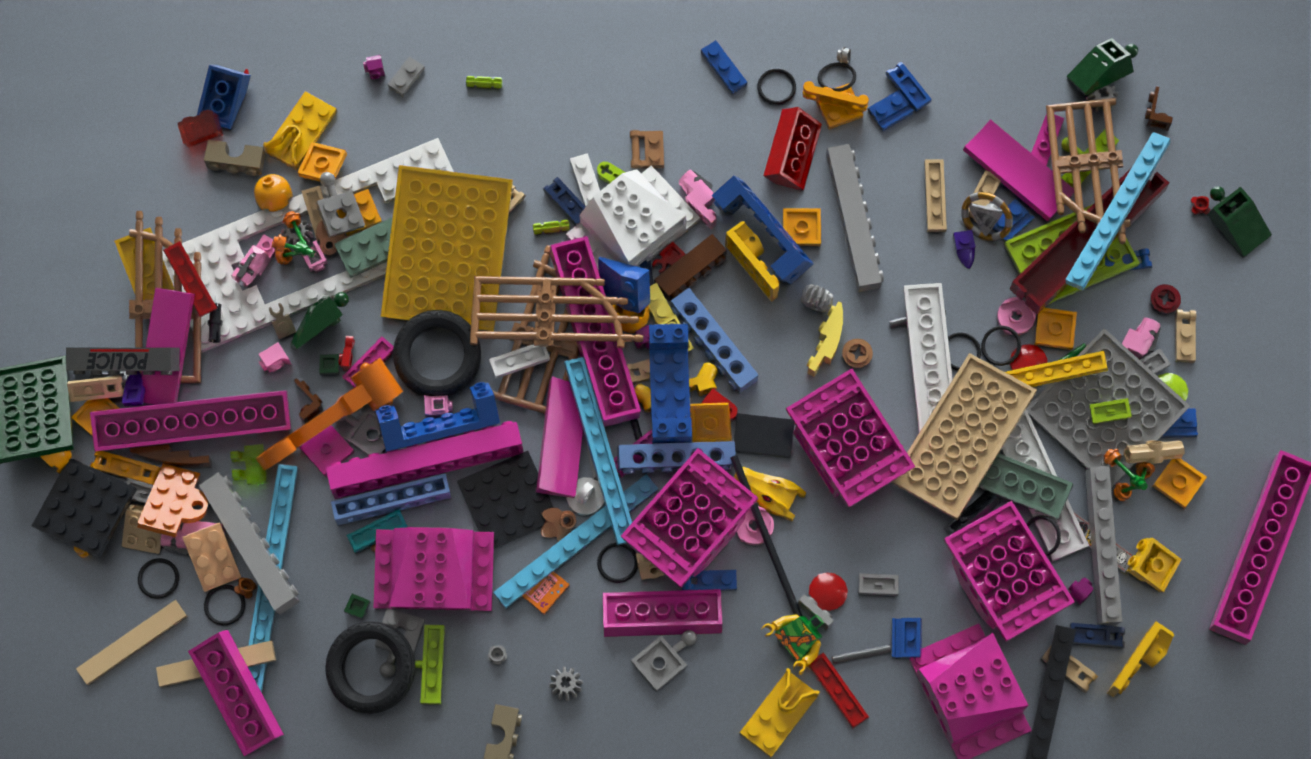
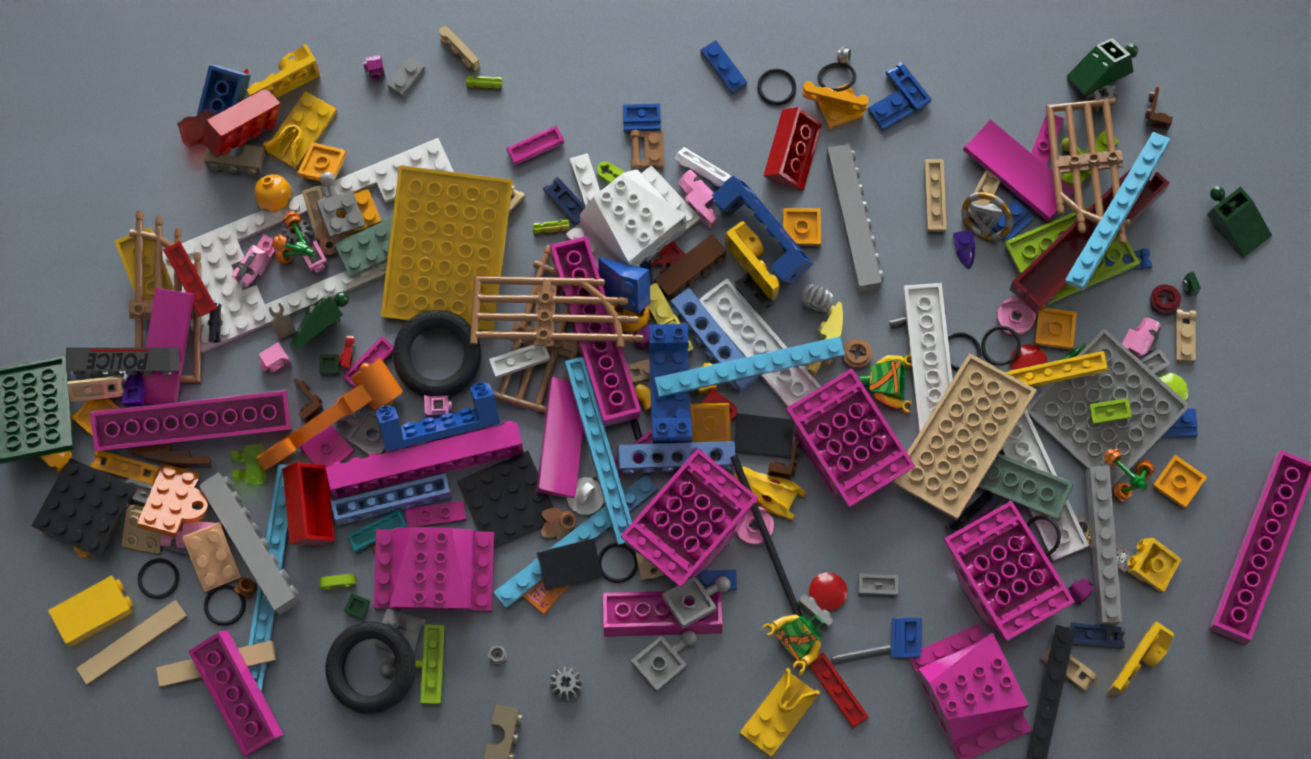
tan piece [1124,440,1185,464] -> none
red plate [1191,196,1210,214] -> none
none -> yellow brick [48,575,133,648]
none -> red piece [202,88,280,158]
none -> yellow plate [246,44,320,99]
none -> red piece [282,462,335,547]
none -> lime beam [318,574,356,590]
none -> dark pink plate [405,500,466,527]
none -> tan plate [439,26,480,71]
none -> dark pink plate [506,125,565,166]
none -> black tile [536,538,603,591]
none -> blue plate [623,103,661,132]
none -> medium azure plate [654,336,845,398]
none -> light grey plate [662,576,730,629]
none -> white plate [675,147,731,187]
none -> white plate [699,278,821,407]
none -> black hinge [734,273,774,315]
none -> reddish brown bracket [767,438,801,480]
none -> torso [860,355,912,414]
none -> dark green plate [1183,271,1201,297]

